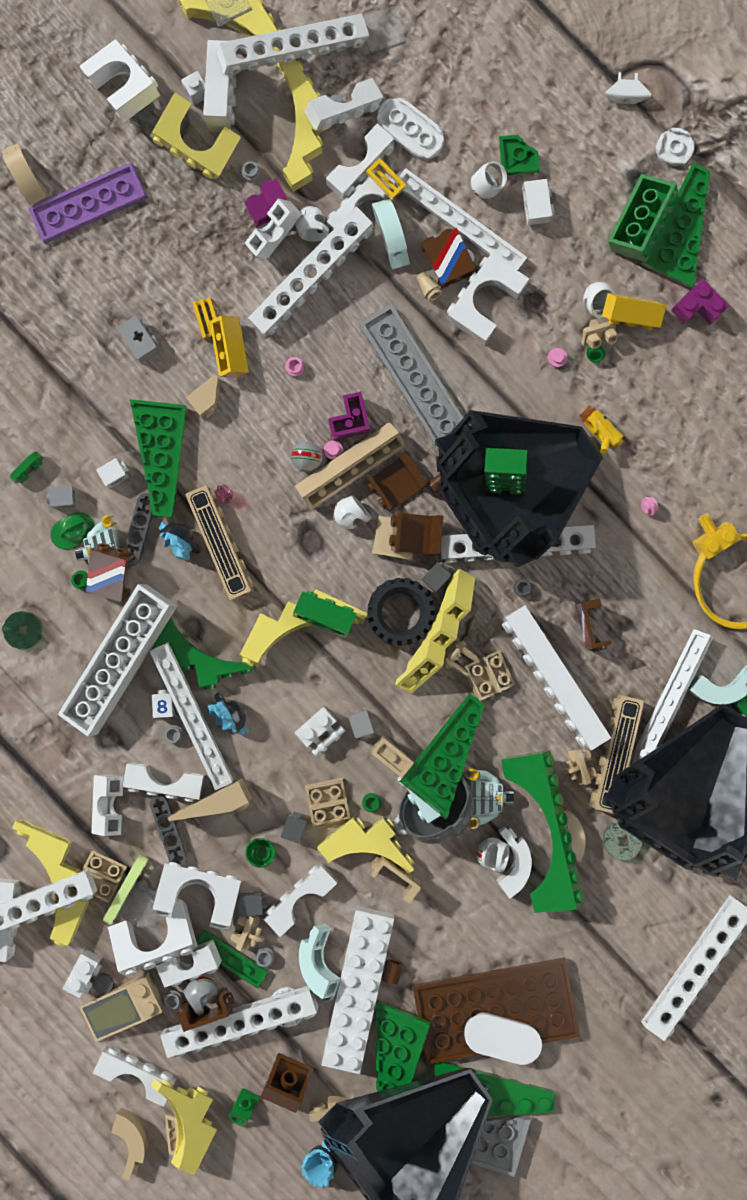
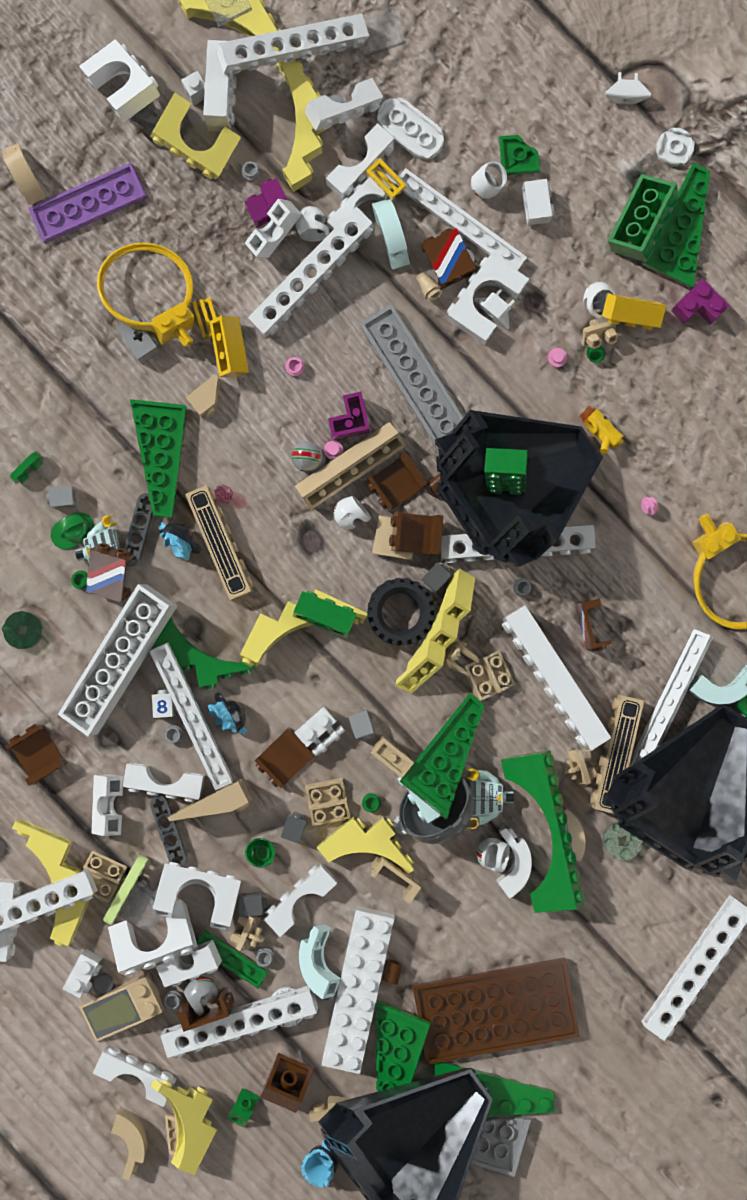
white brick [96,458,129,489] -> none
white tile [464,1013,542,1065] -> none
none -> reddish brown panel [5,724,67,786]
none -> yellow brick [97,243,194,347]
none -> reddish brown panel [254,727,315,788]
none -> white piece [473,289,515,330]

